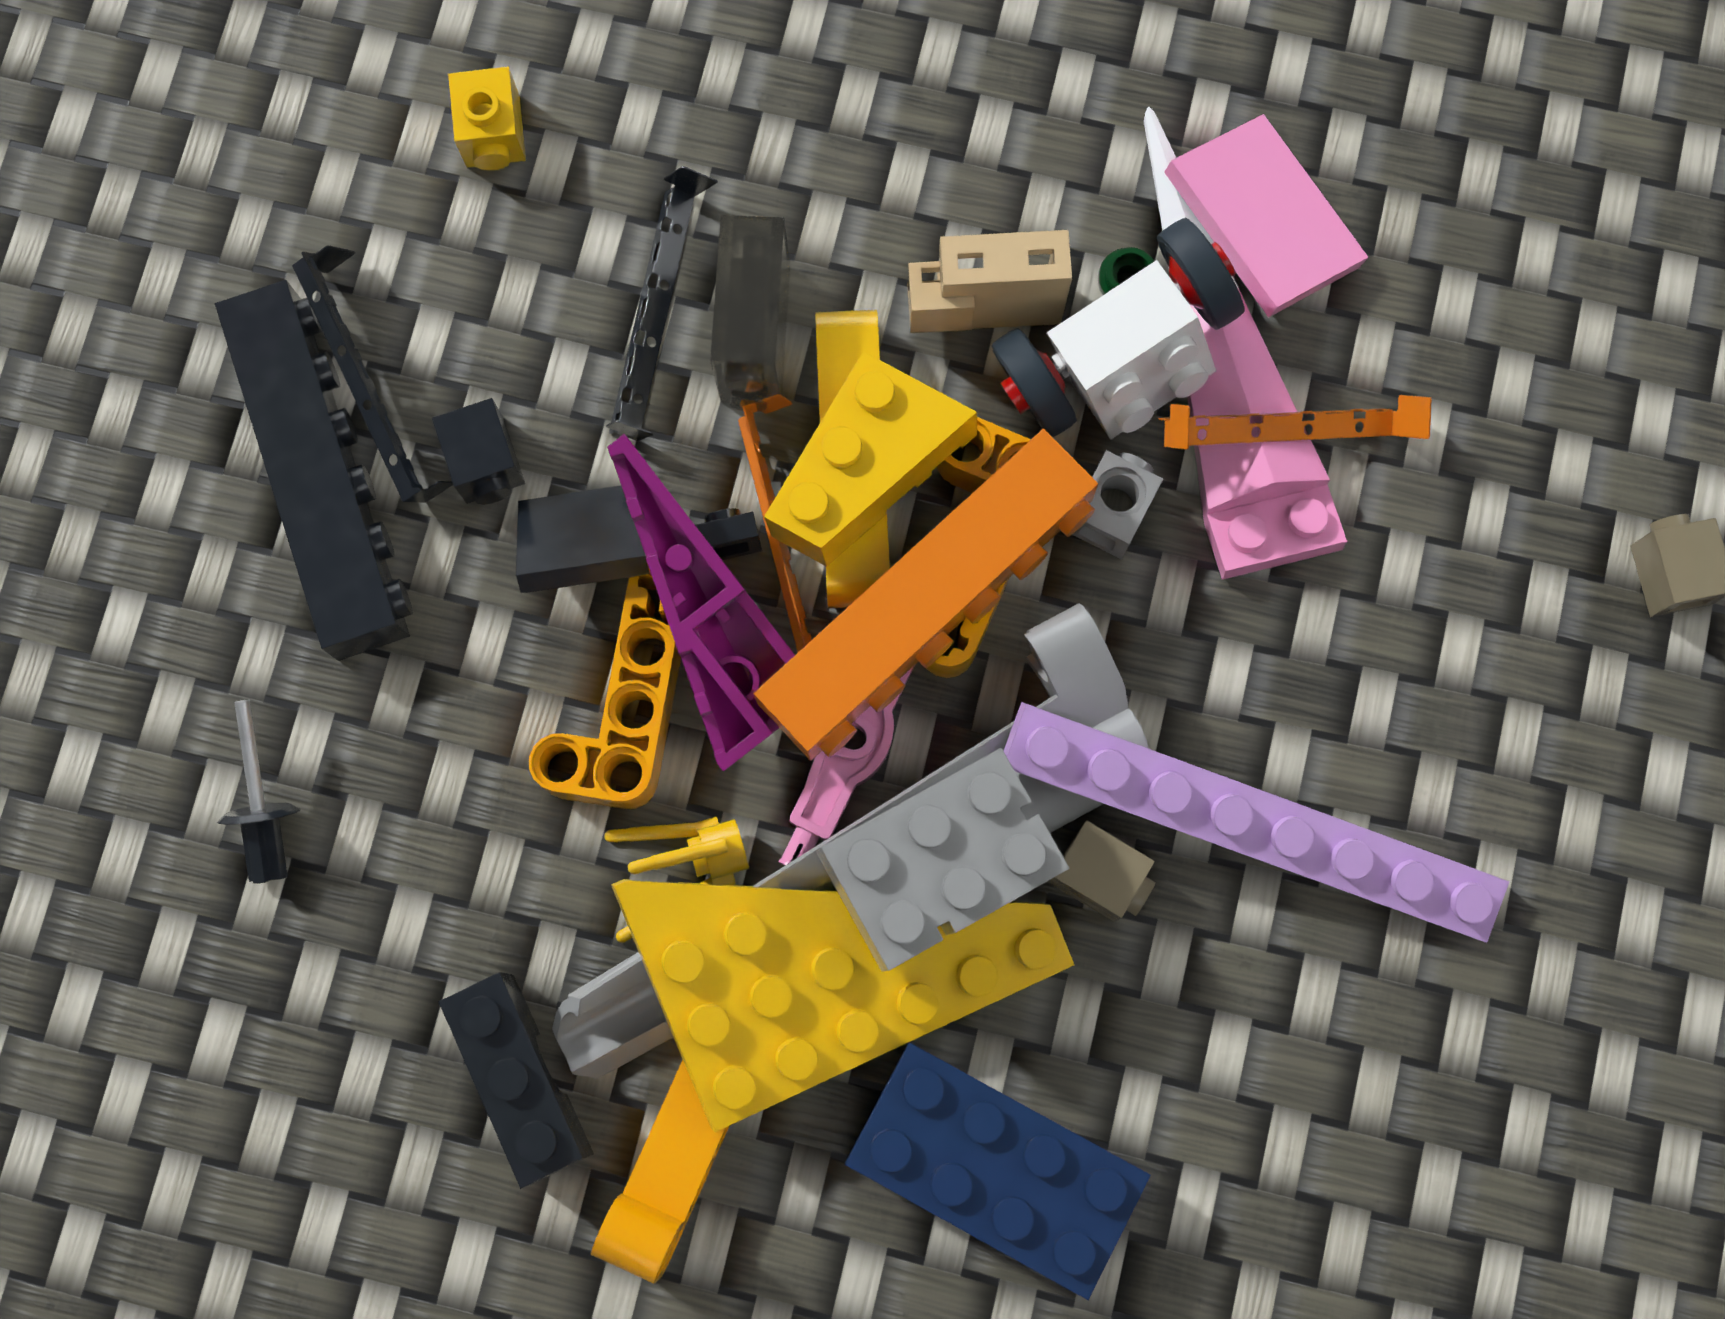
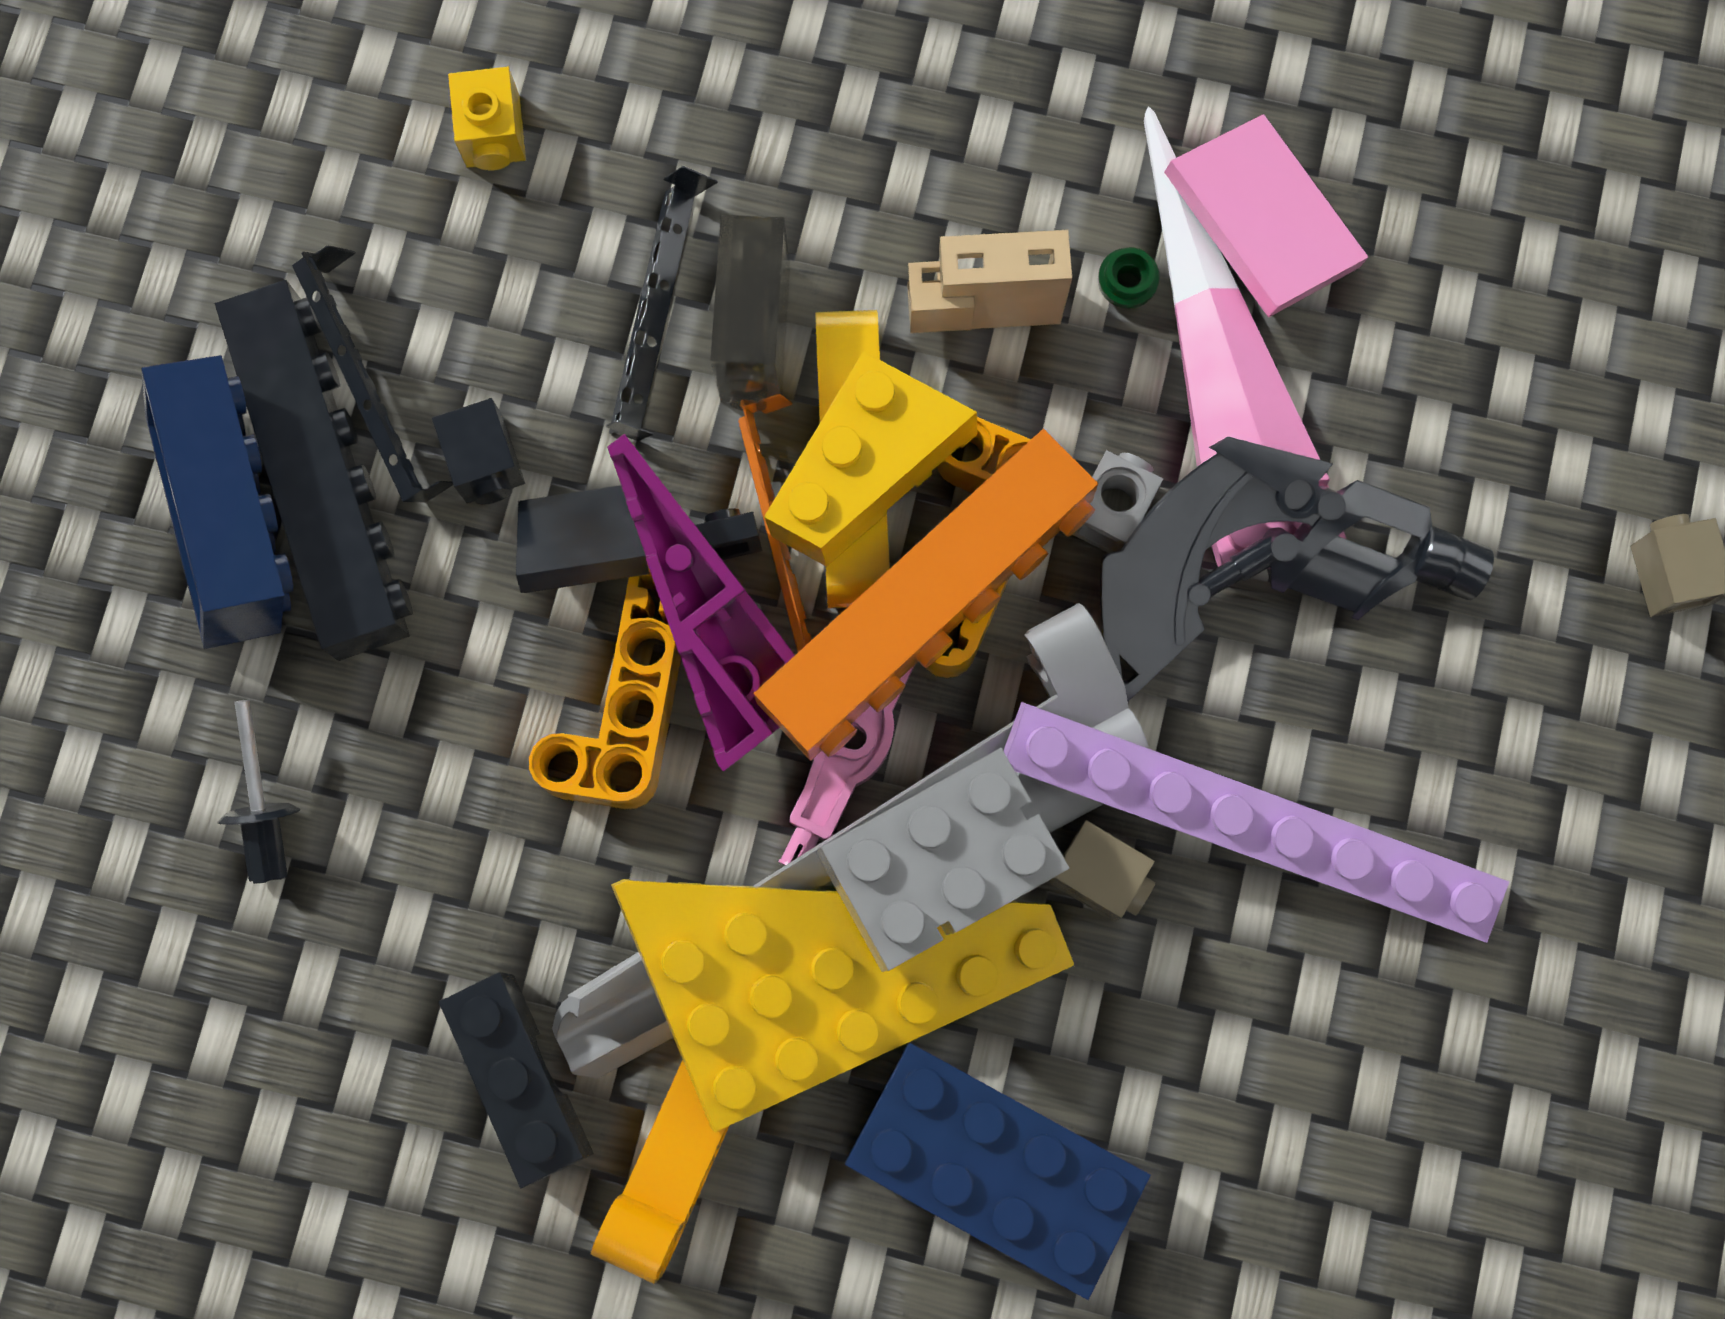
yellow plant [604,816,749,943] -> none
white brick [991,218,1245,440] -> none
orange piece [1158,395,1432,450] -> none
none -> dark blue piece [141,355,293,649]
none -> black piece [1100,436,1494,701]

